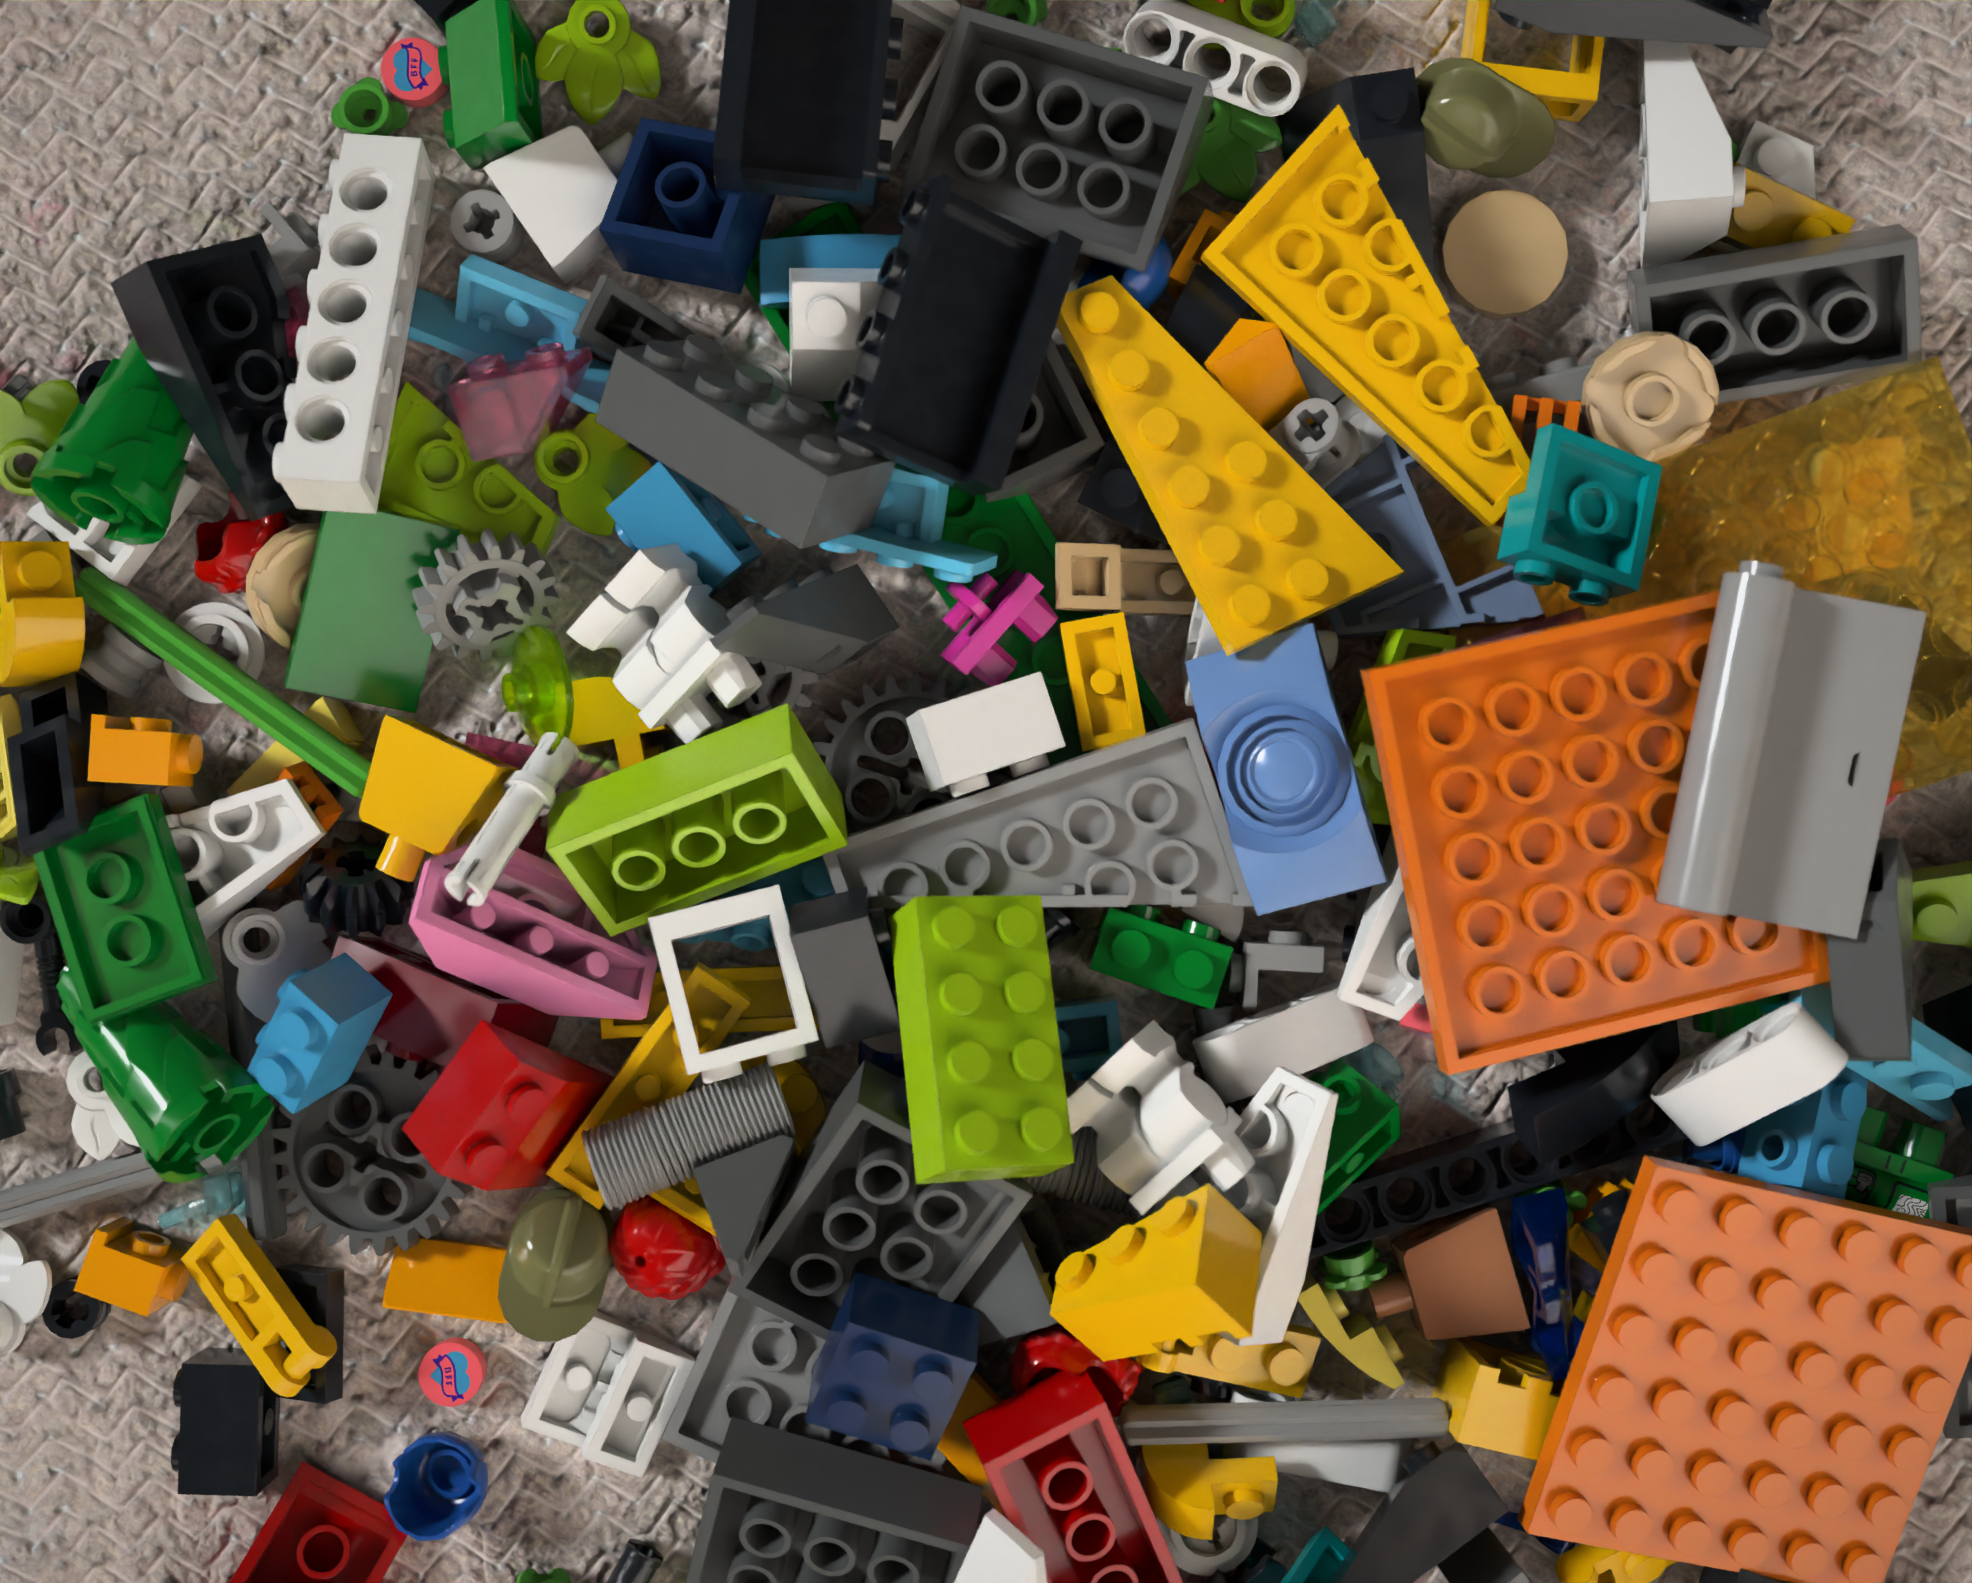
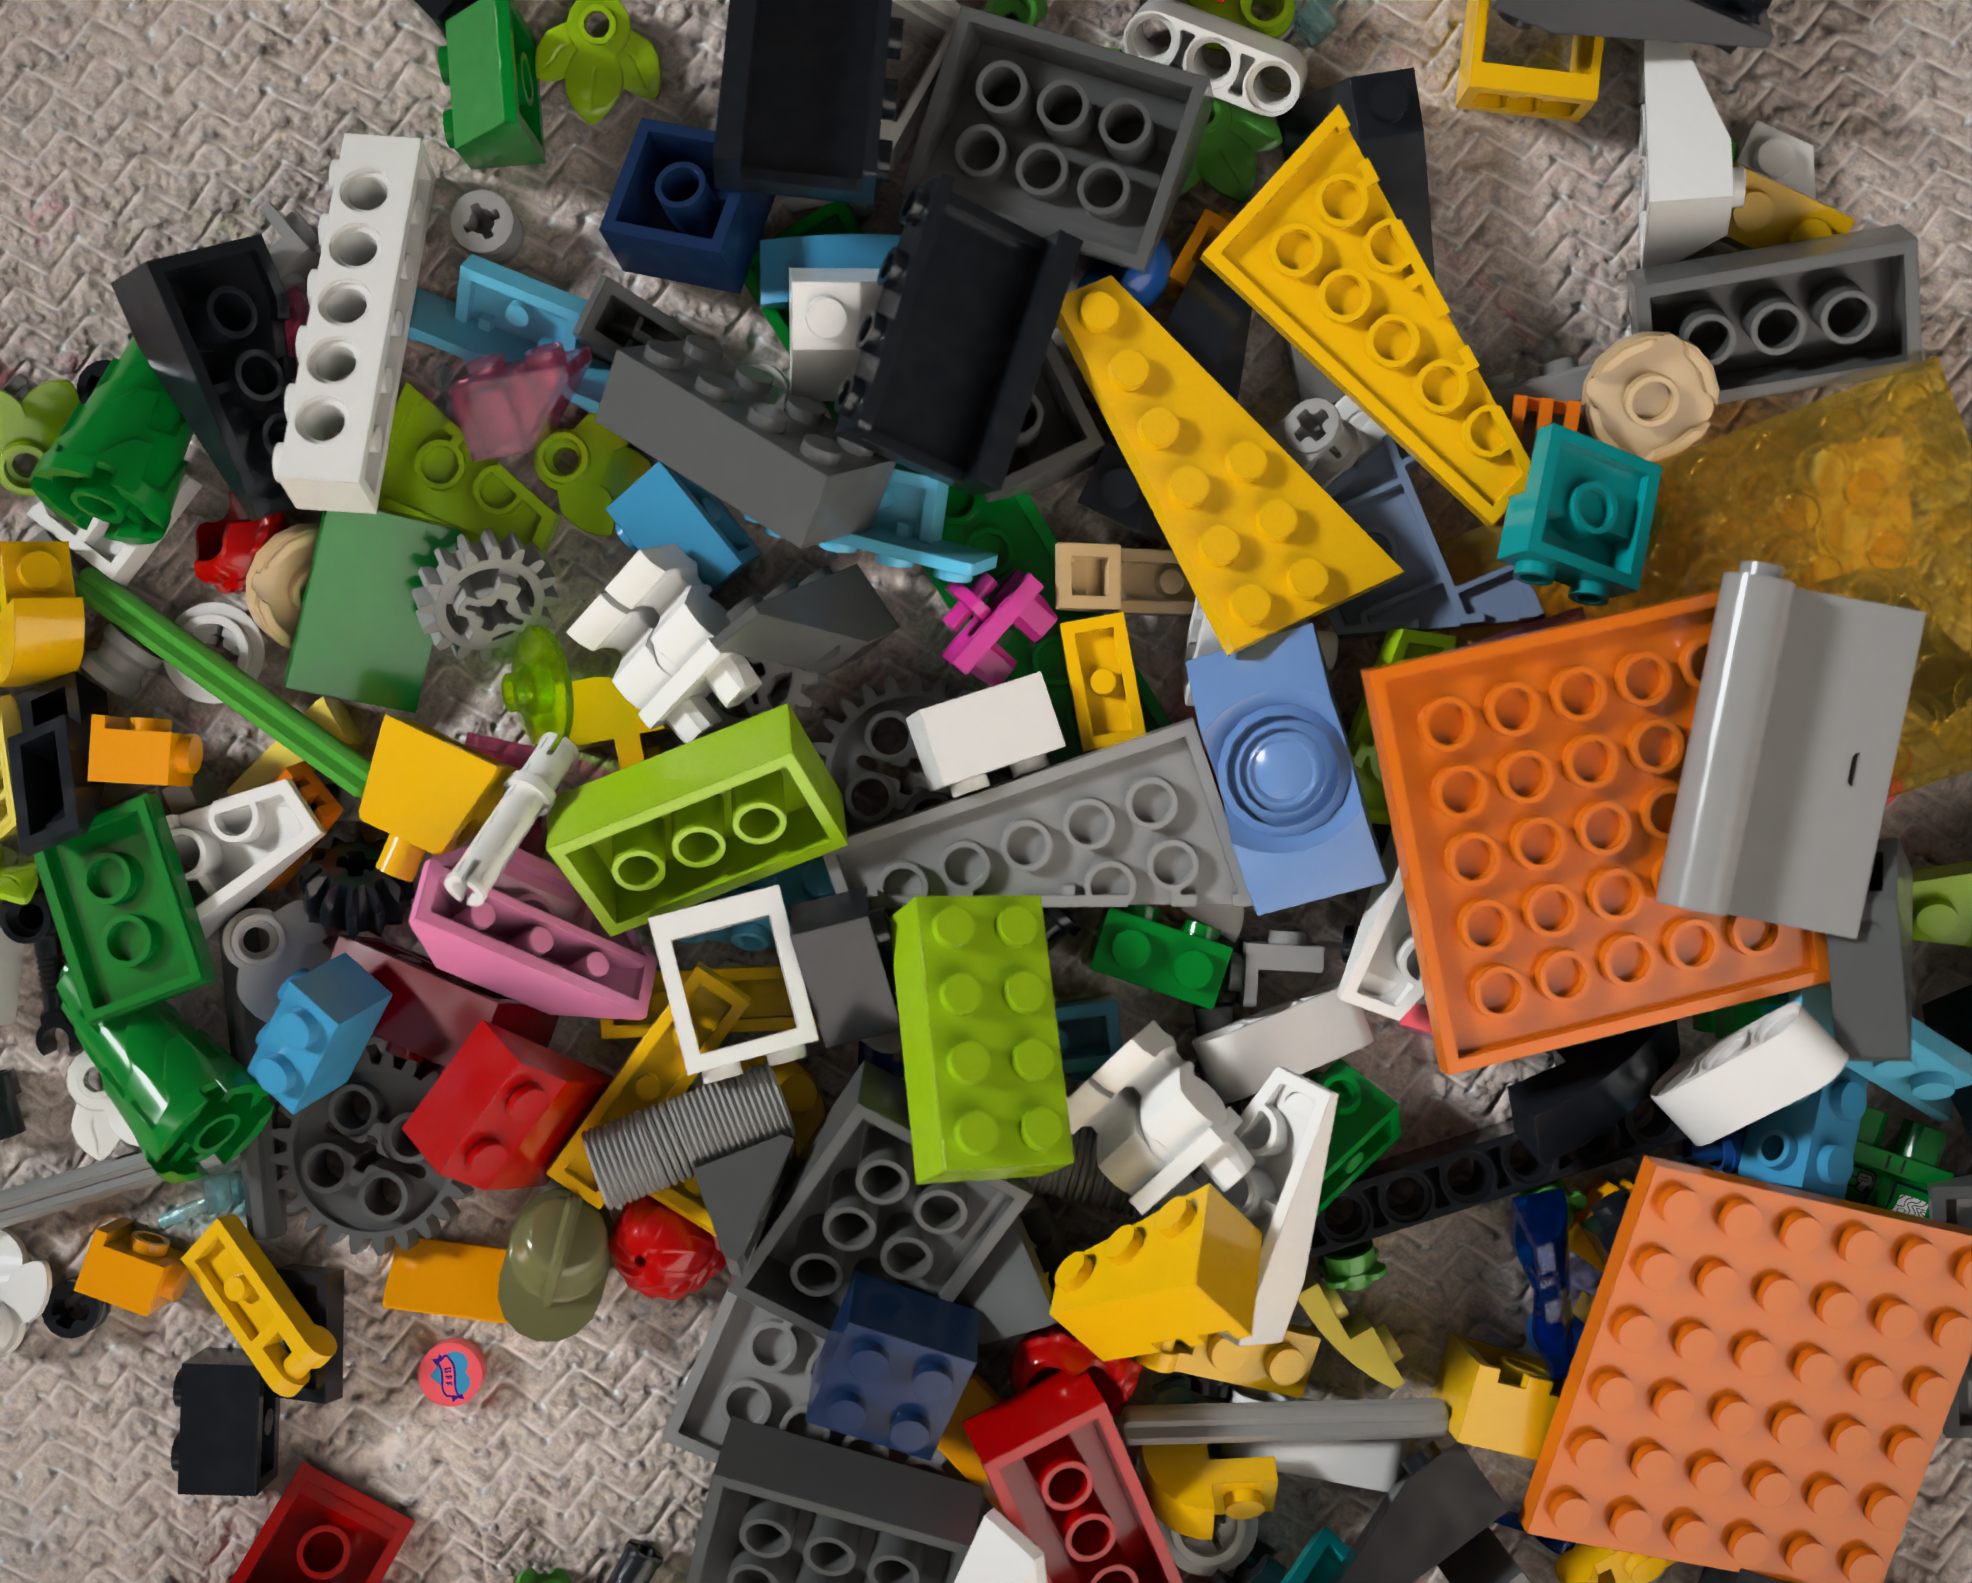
bright green plate [331,77,409,136] -> none
coral tile [381,37,448,108] -> none
blue hair [384,1431,488,1541] -> none
white torso [483,125,634,284] -> none
white slope [521,1310,695,1478] -> none
light orange slope [1204,318,1314,433] -> none
clear light blue plate [1340,1042,1404,1101] -> none
nougat torso [1365,1202,1531,1340] -> none
olive piece [1416,57,1555,178] -> none
tan tile [1438,189,1569,320] -> none

